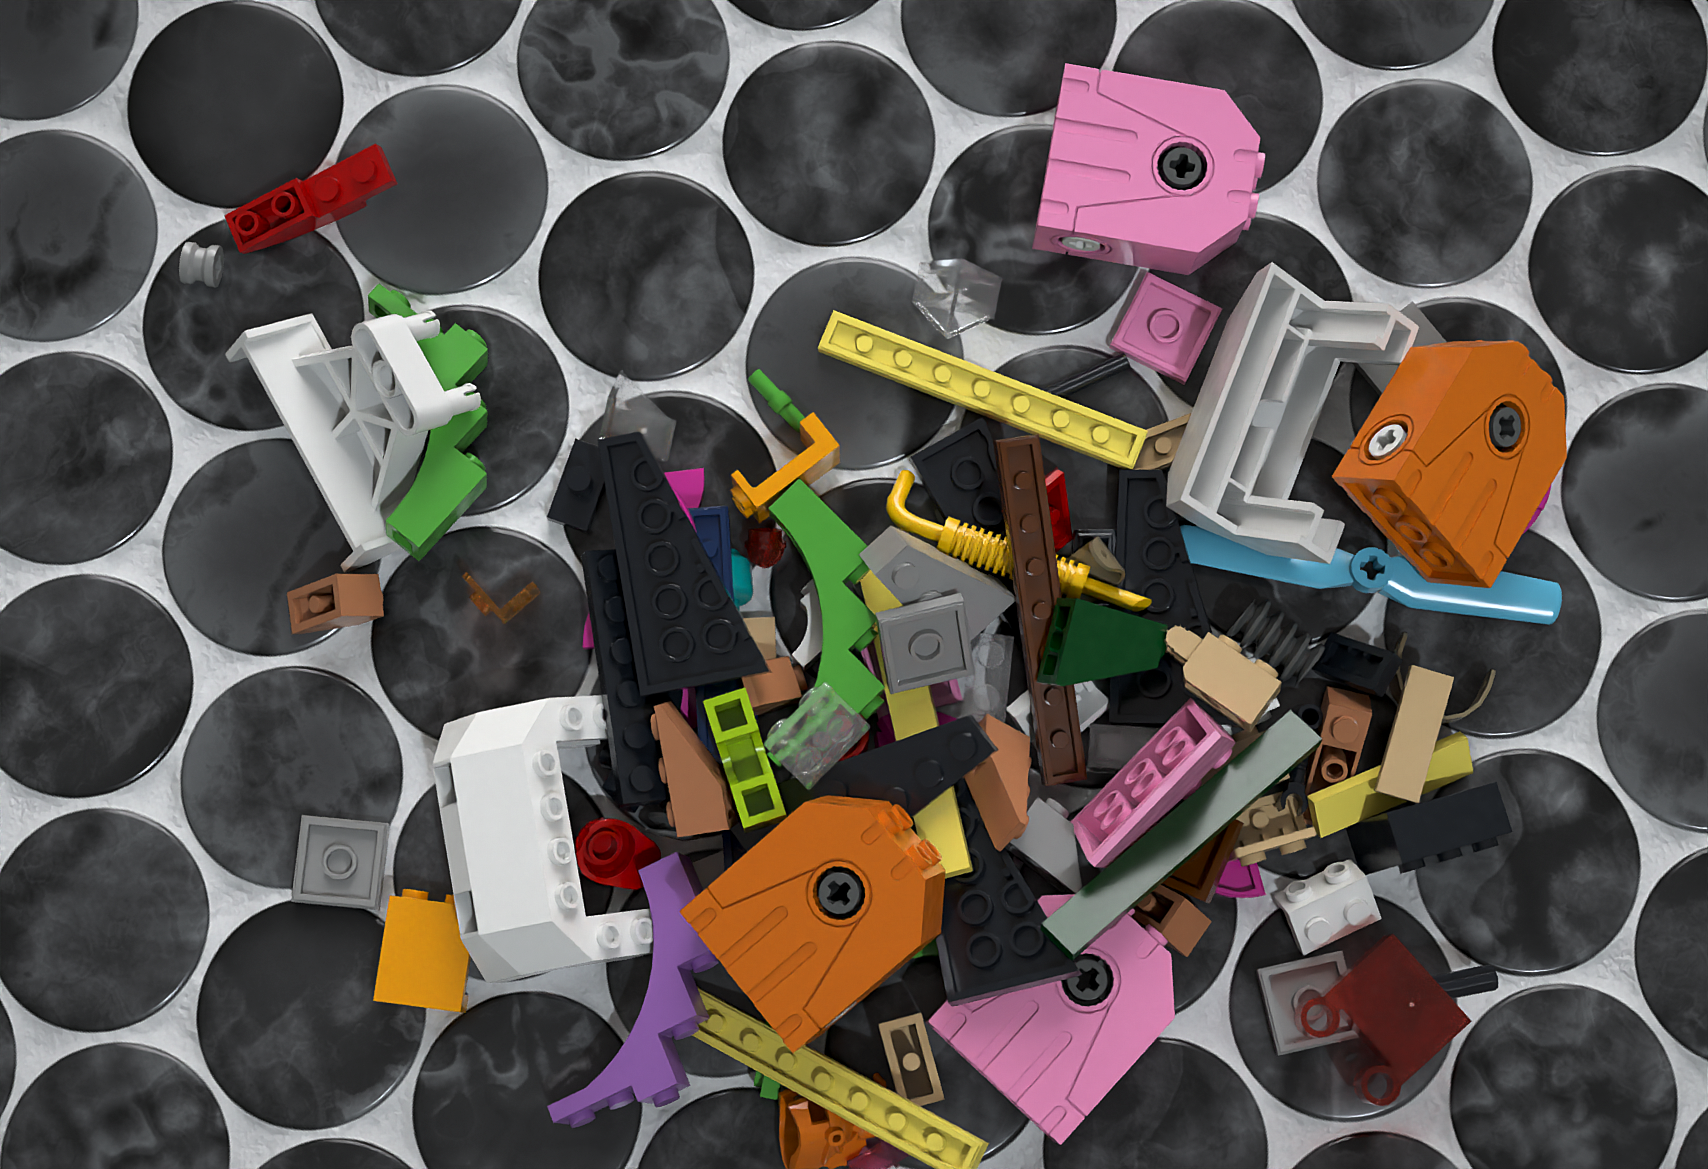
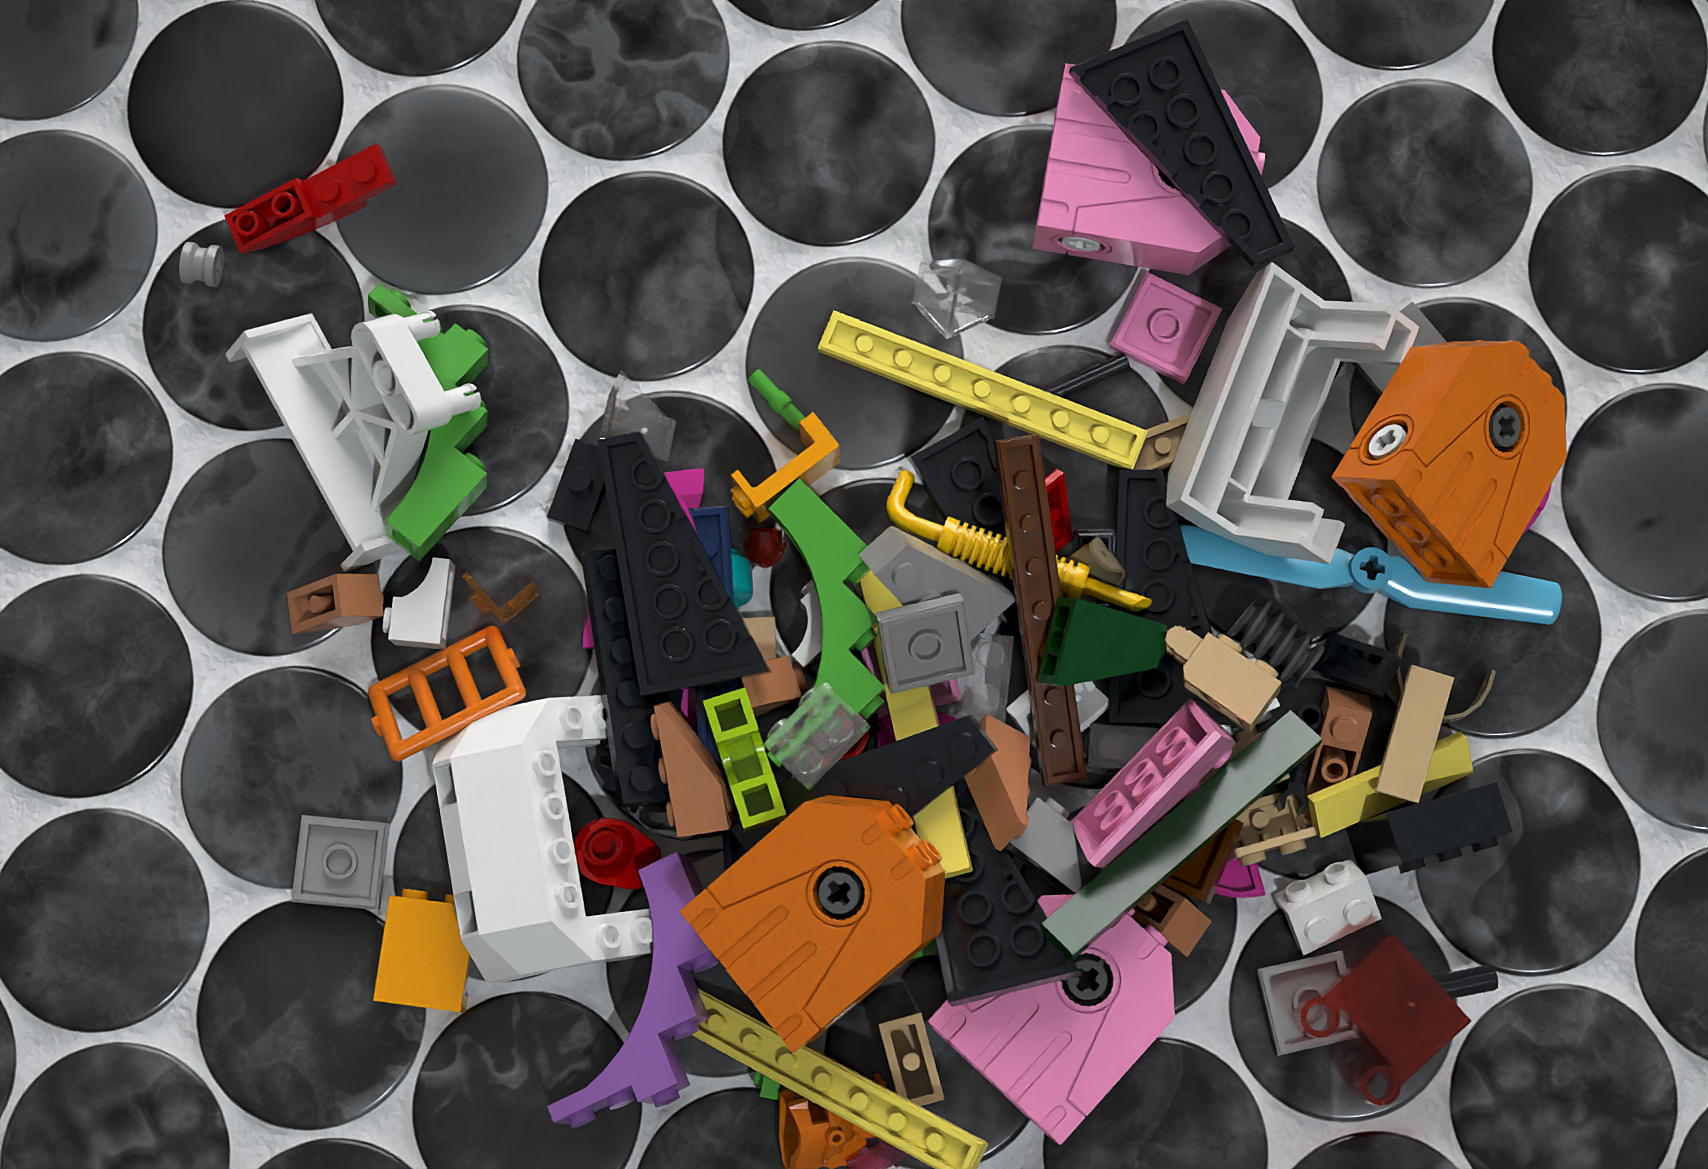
none -> orange bar [368,626,526,761]
none -> white arch [383,557,455,649]
none -> black wing [1069,19,1295,268]

